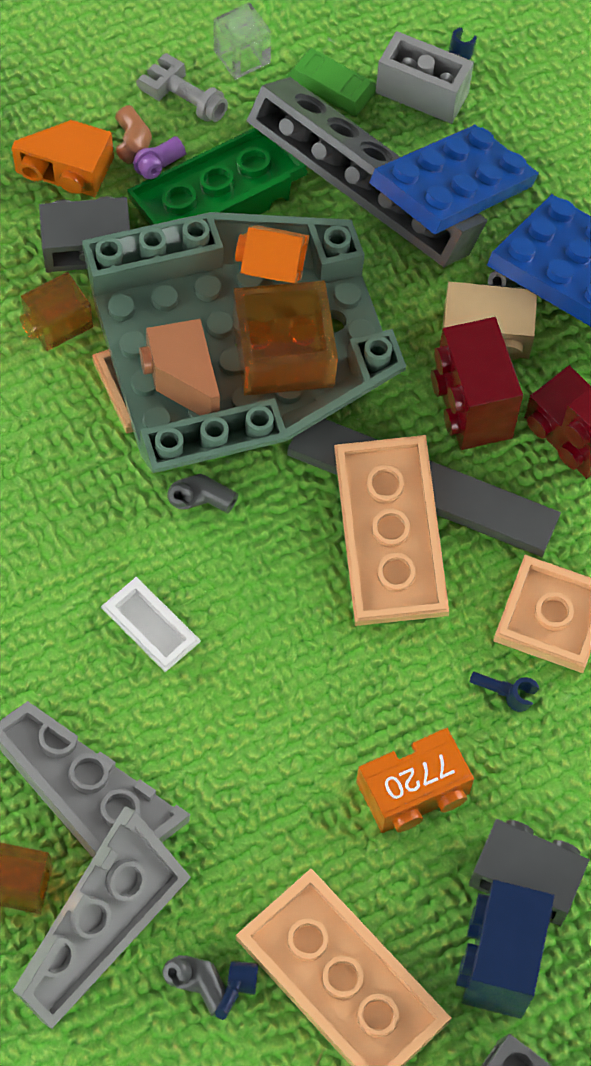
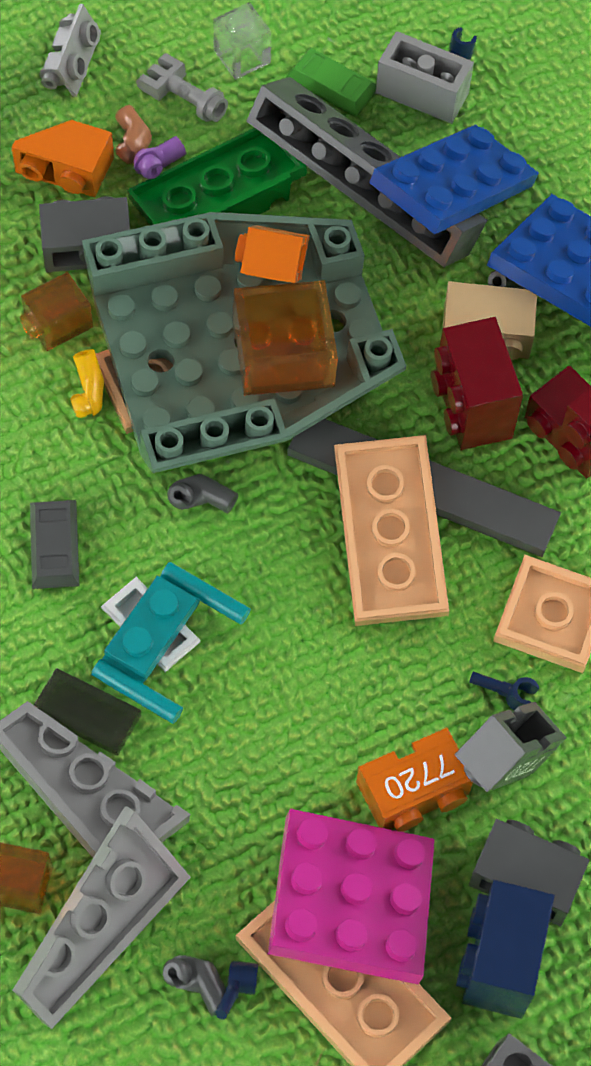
nougat slope [139,319,220,415] -> none
none -> dark grey tile [30,500,80,589]
none -> clear smoke tile [34,668,141,756]
none -> light grey hinge [40,4,101,97]
none -> yellow arm [70,349,104,418]
none -> teal plate [91,562,251,724]
none -> dark pink plate [268,809,435,984]
none -> brick [454,702,567,792]

